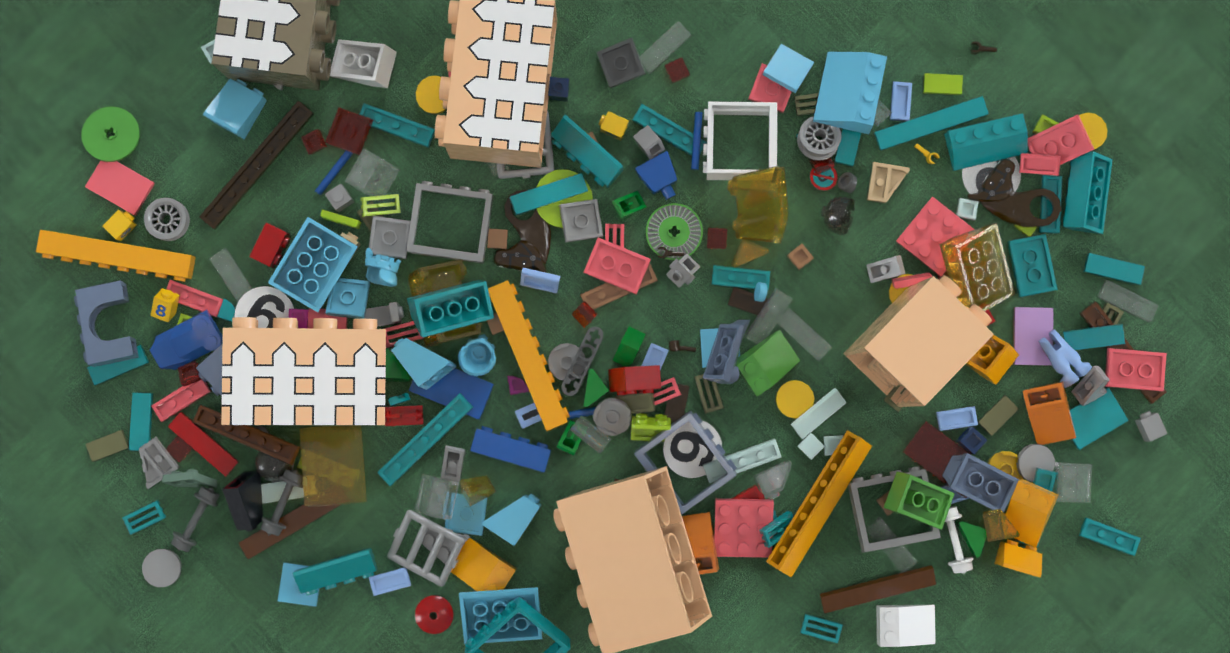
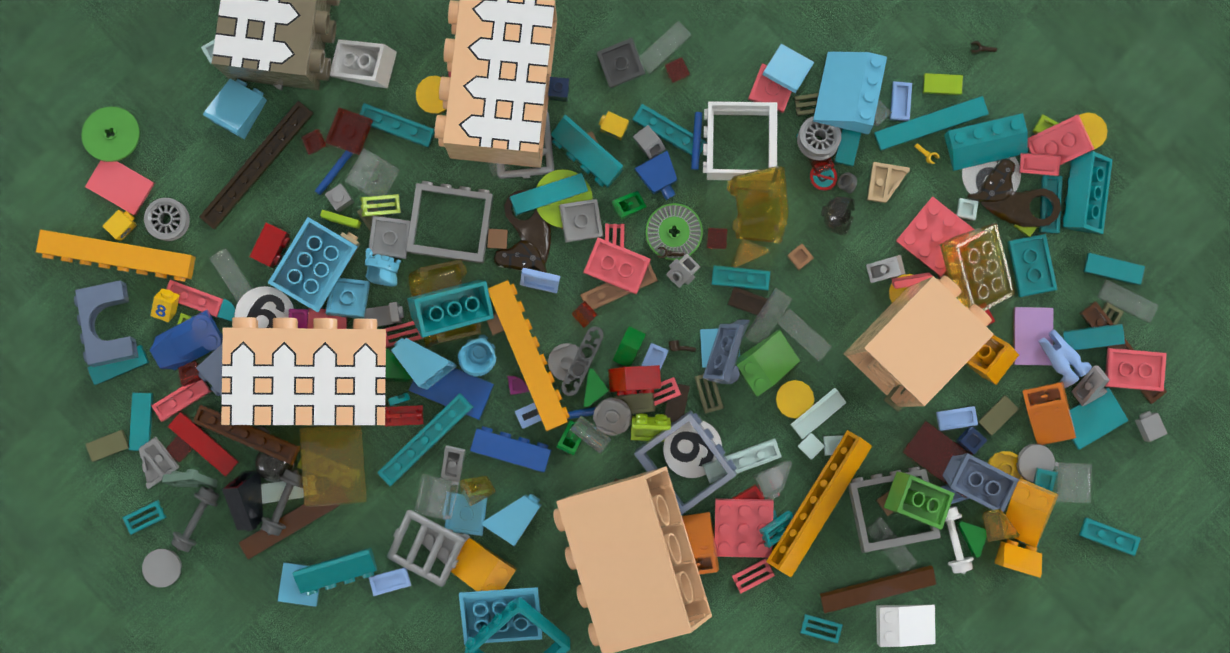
red dish [415,595,454,634] -> none
medium azure tile [754,282,768,302] -> none
none -> coral tile [732,558,775,593]

